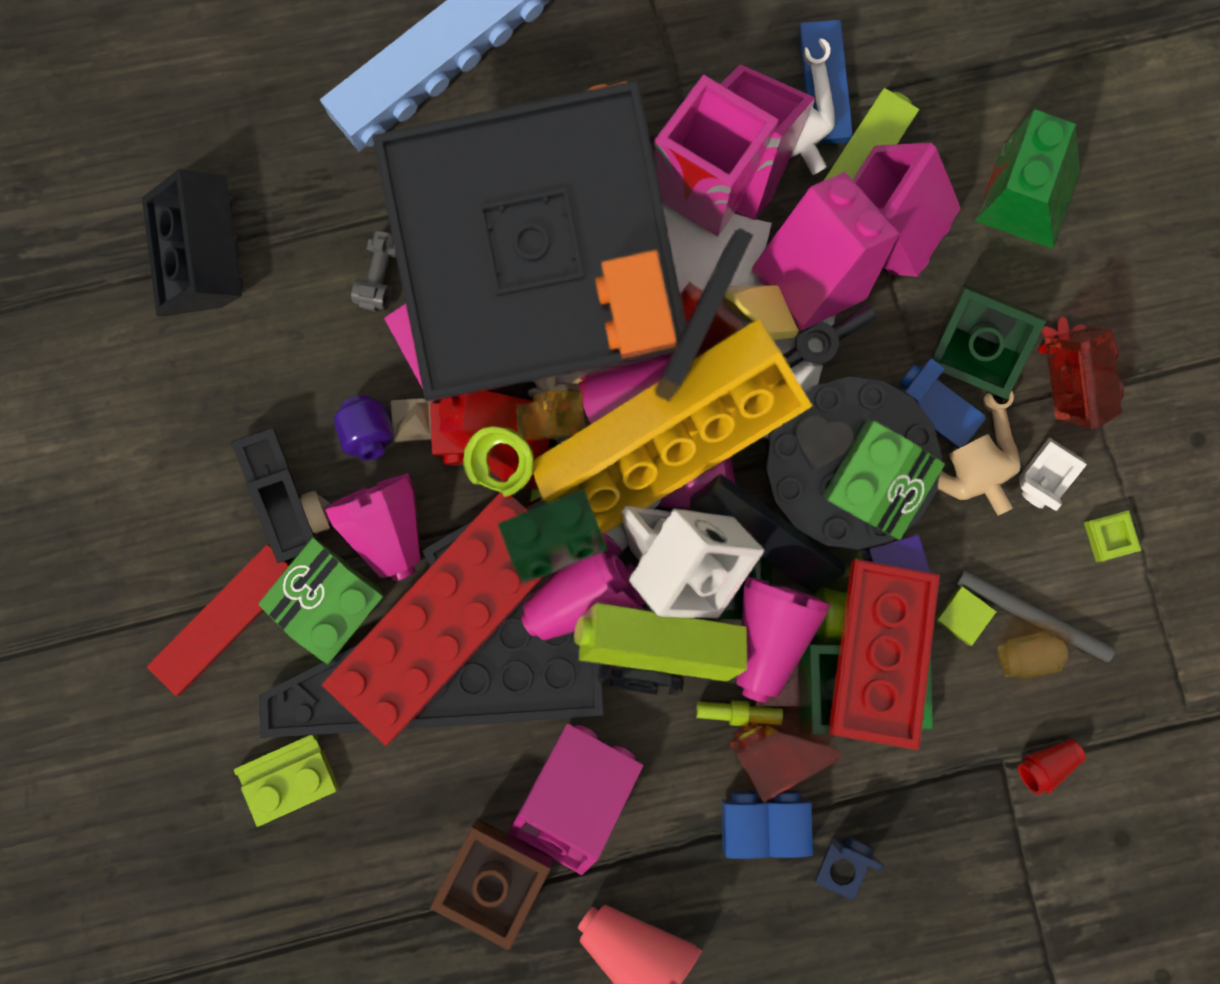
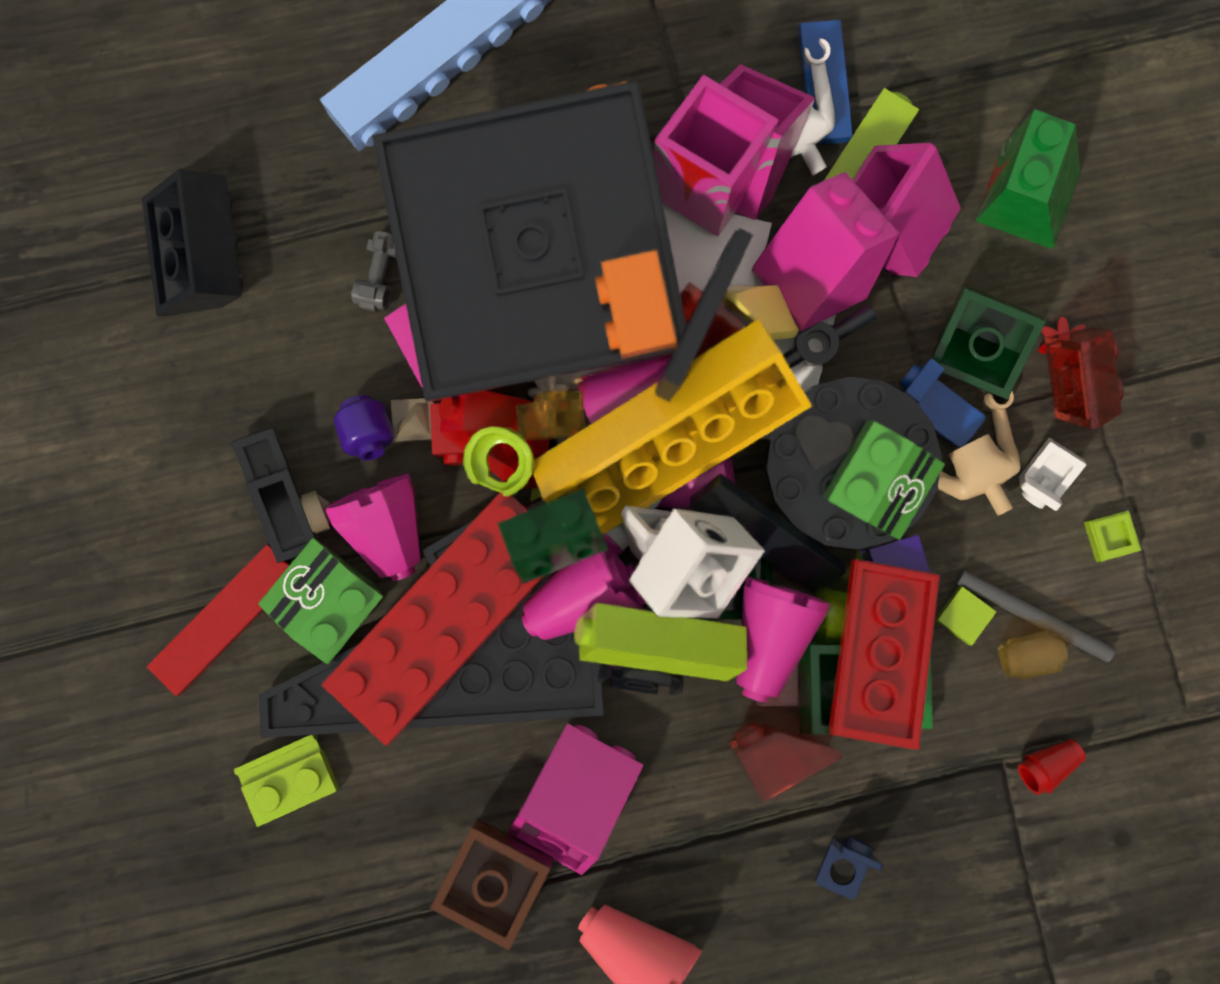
lime bar [696,700,783,727] -> none
blue brick [721,790,813,859] -> none

